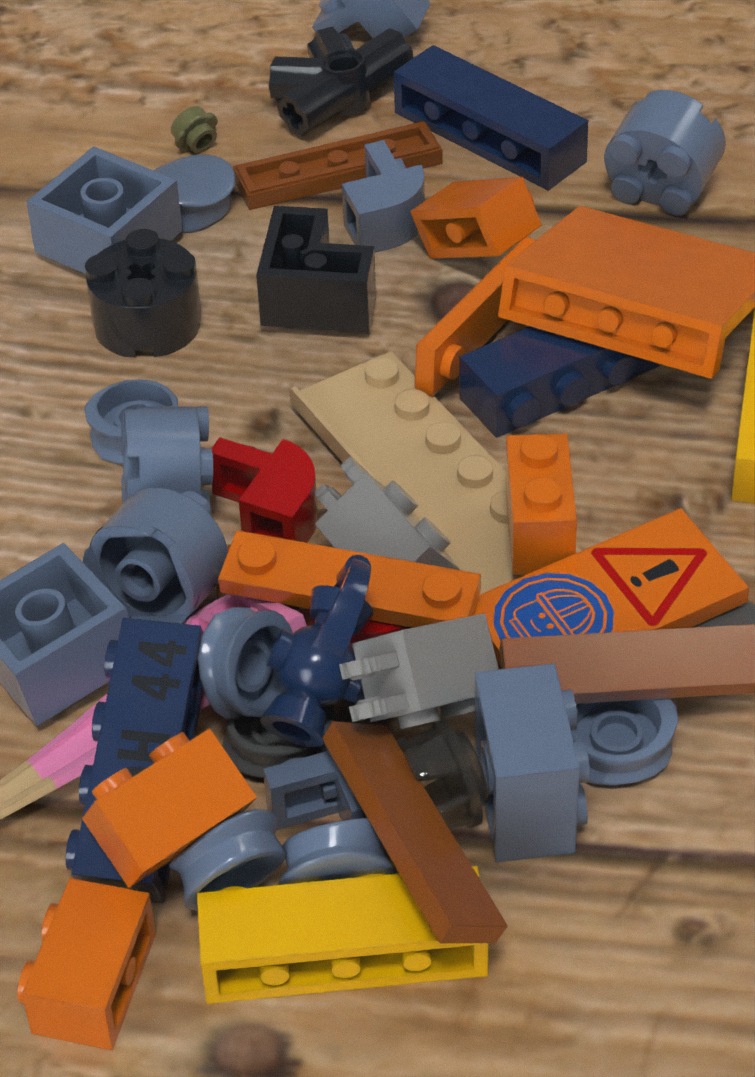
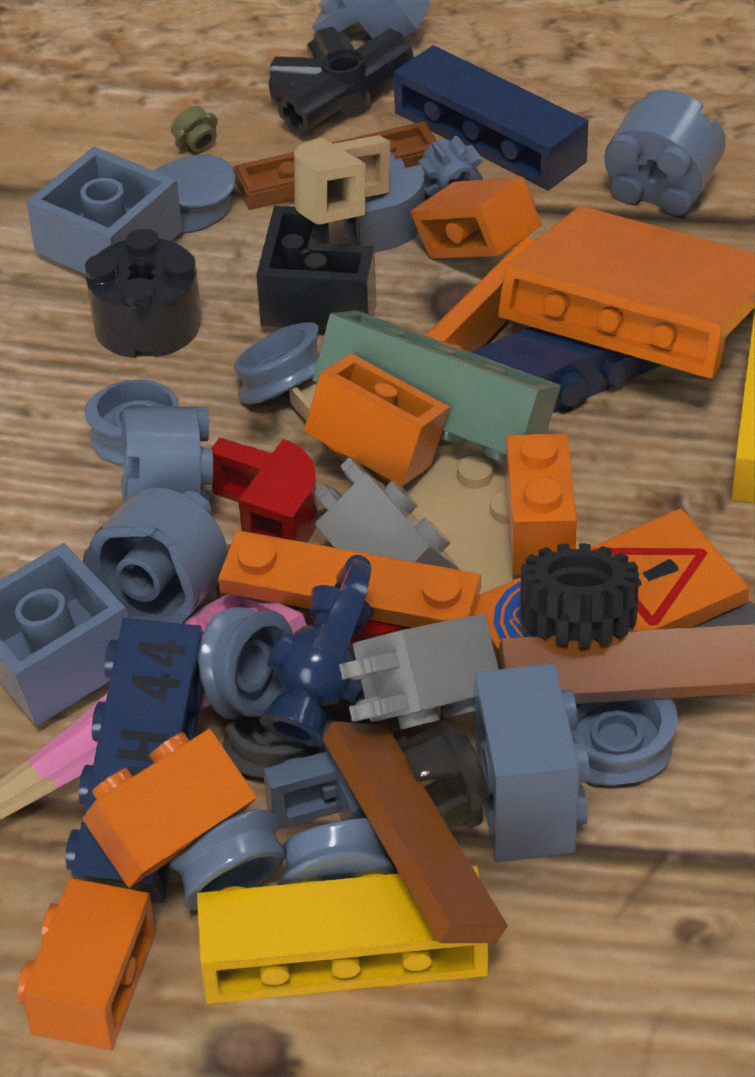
none -> sand blue piece [233,323,319,405]
none -> tan brick [294,135,390,225]
none -> orange brick [303,353,450,487]
none -> sand green brick [313,310,561,462]
none -> sand blue gear [417,136,483,196]
none -> black tyre [520,543,639,646]

